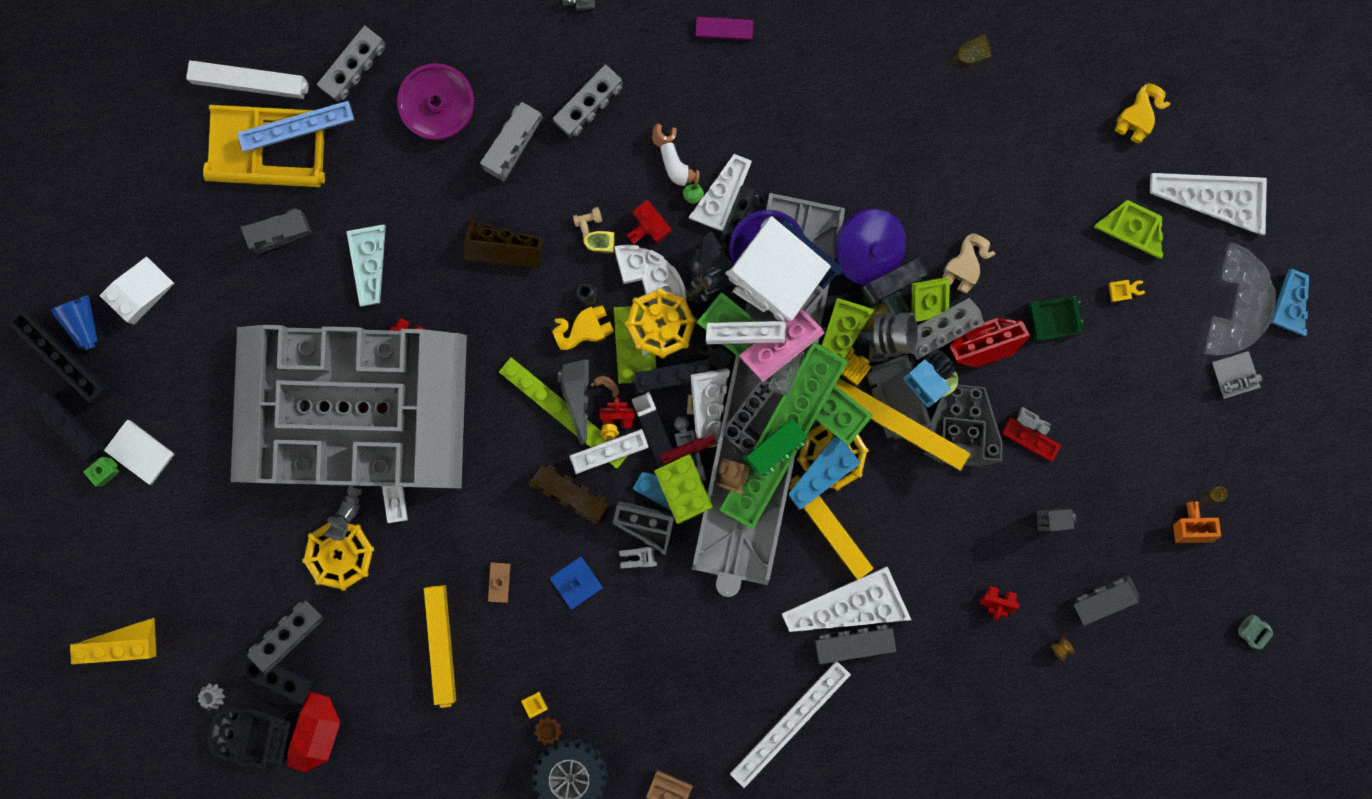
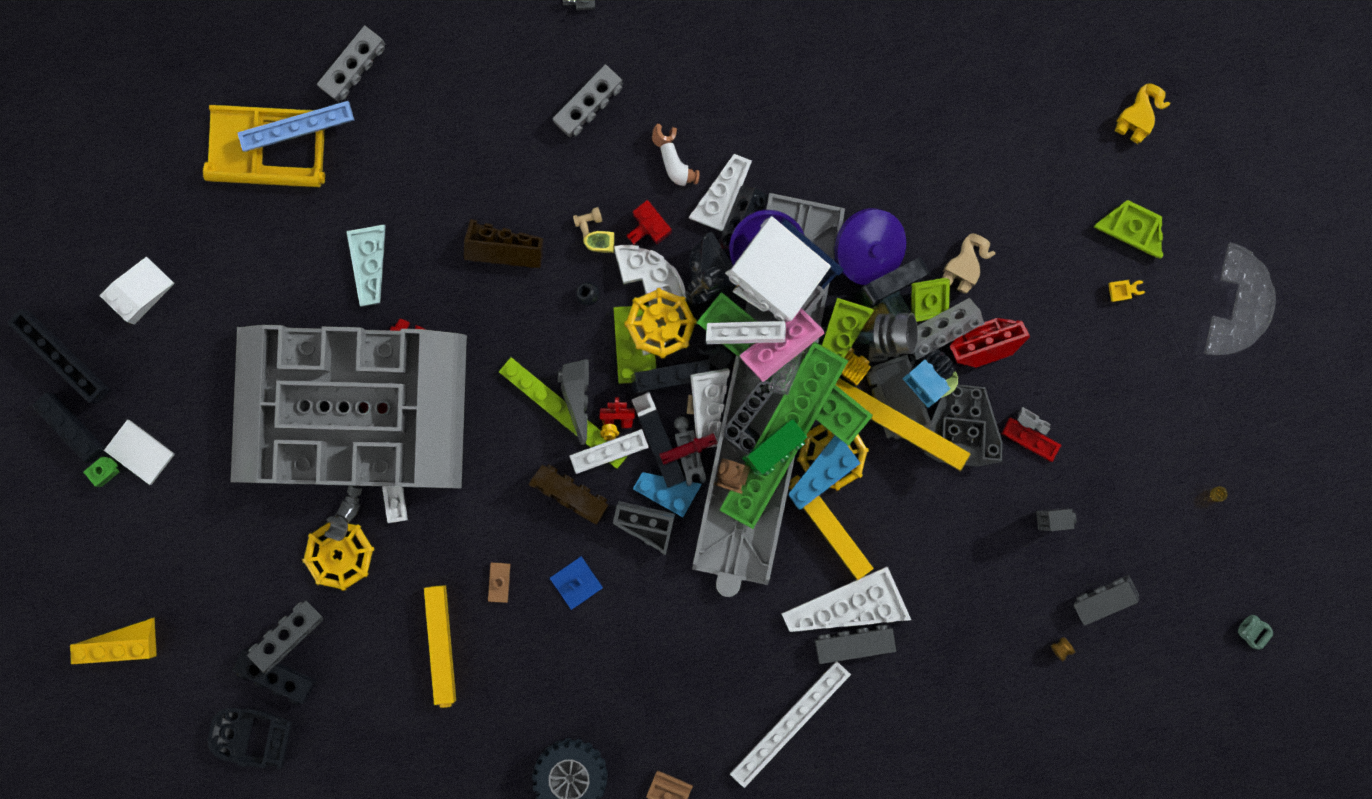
blue cone [50,295,98,351] -> none
white brick [186,60,308,99] -> none
light grey piece [198,683,225,711] -> none
dark grey wedge [241,209,312,254] -> none
red wedge [287,692,341,772] -> none
magenta dish [397,63,475,140] -> none
light grey wedge [480,102,543,182] -> none
yellow plate [522,692,548,718] -> none
reddish brown piece [534,717,562,745] -> none
yellow hips [552,306,614,350] -> none
medium nougat piece [590,376,619,397] -> none
light grey piece [619,546,657,568] -> none
lime plate [655,455,713,524] -> none
bright green piece [683,184,704,204] -> none
magenta tile [696,17,753,40] -> none
rock [958,35,991,63] -> none
red hips [980,586,1019,621] -> none
dark green panel [1027,295,1084,342] -> none
white wing [1150,173,1267,236] -> none
orange brick [1173,502,1221,543] -> none
light grey hinge [1212,351,1262,399] -> none
dark azure wing [1270,269,1309,336] -> none

